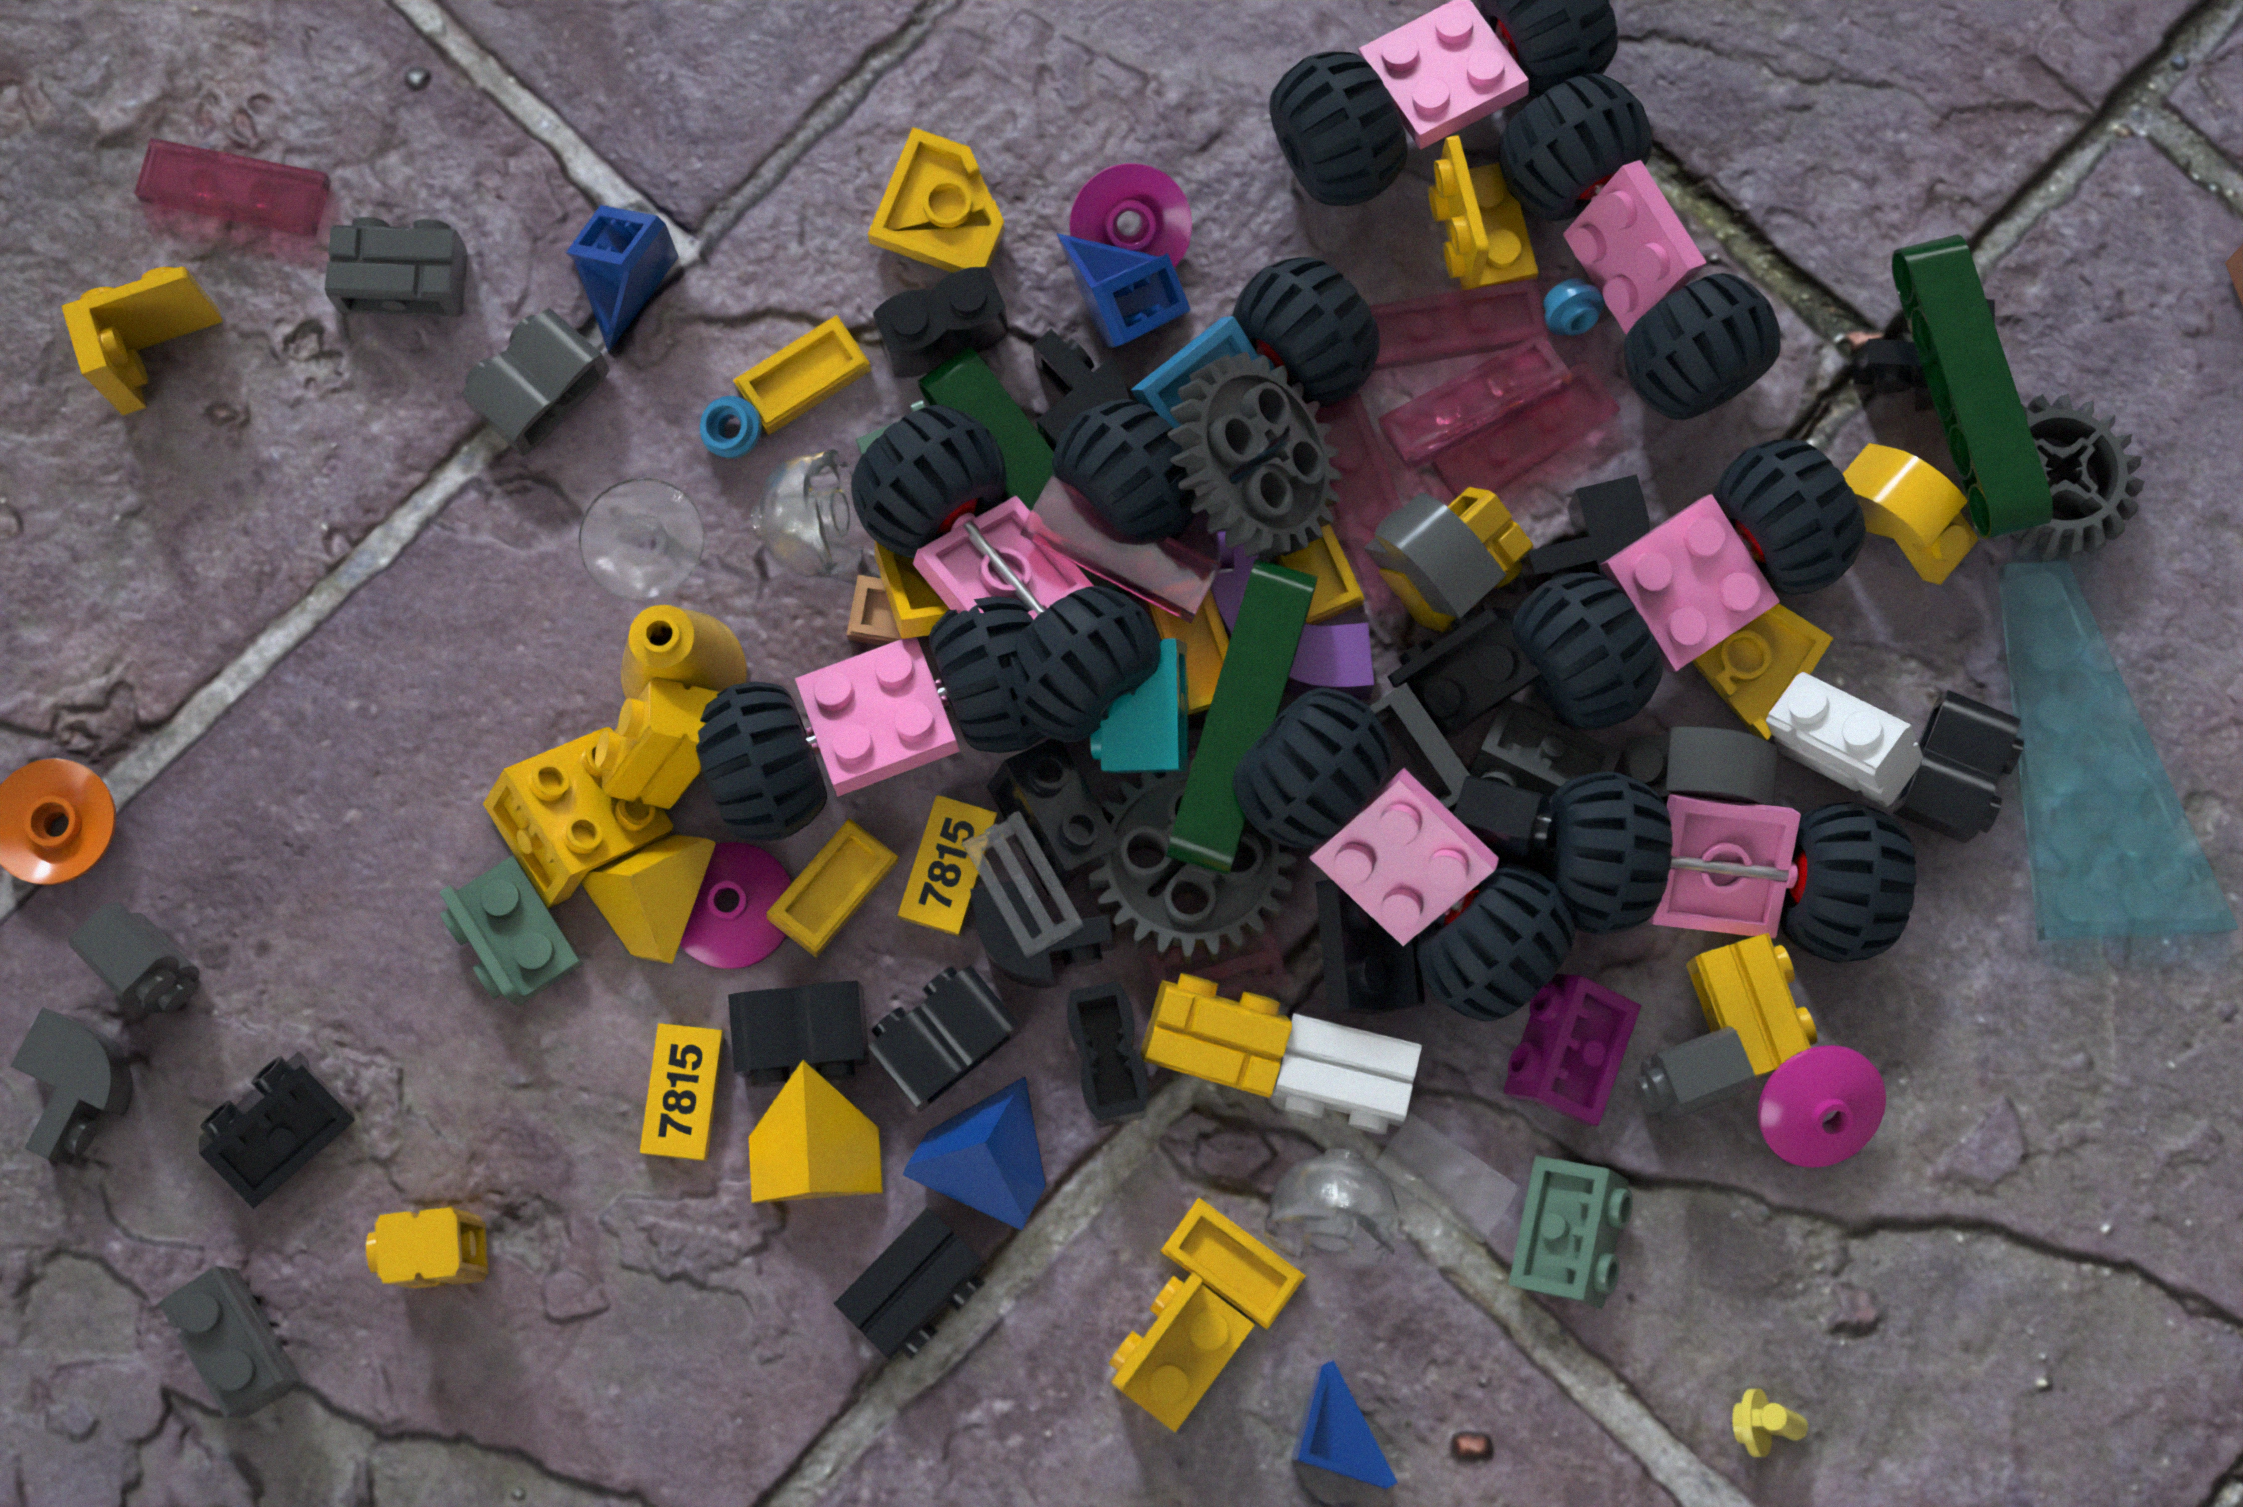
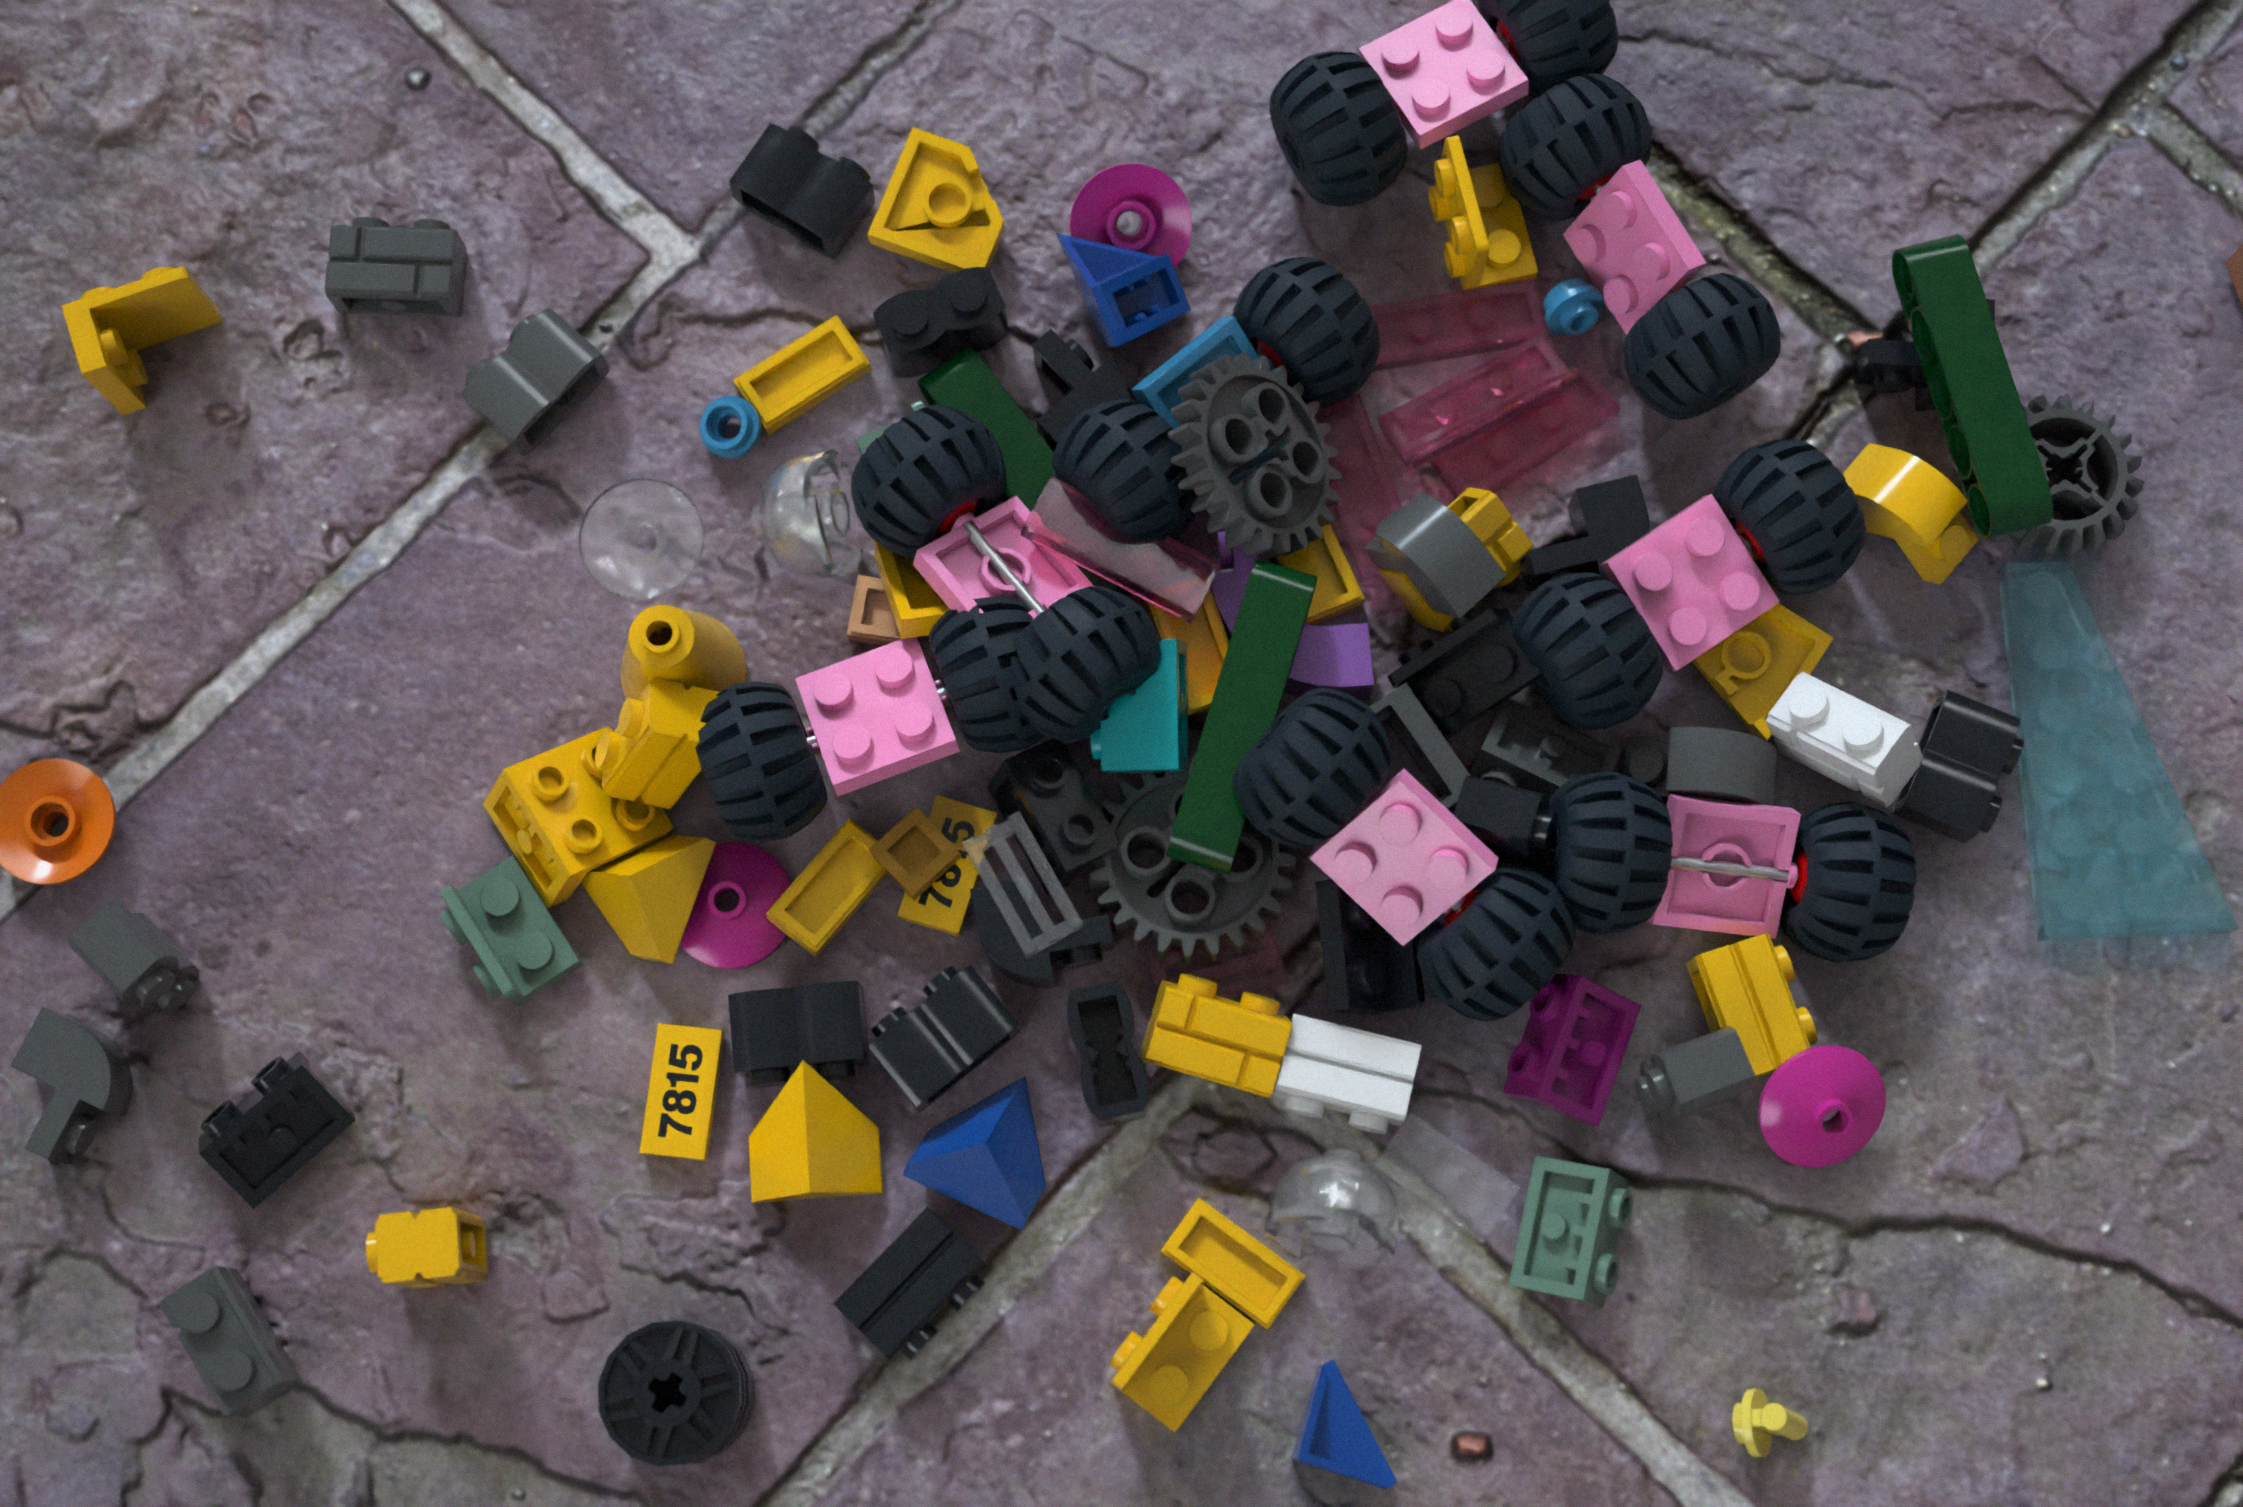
clear pink tile [134,138,332,237] -> none
blue slope [565,205,679,353] -> none
none -> black wheel [598,1320,755,1466]
none -> black brick [729,123,875,260]
none -> pearl gold plate [869,806,961,900]

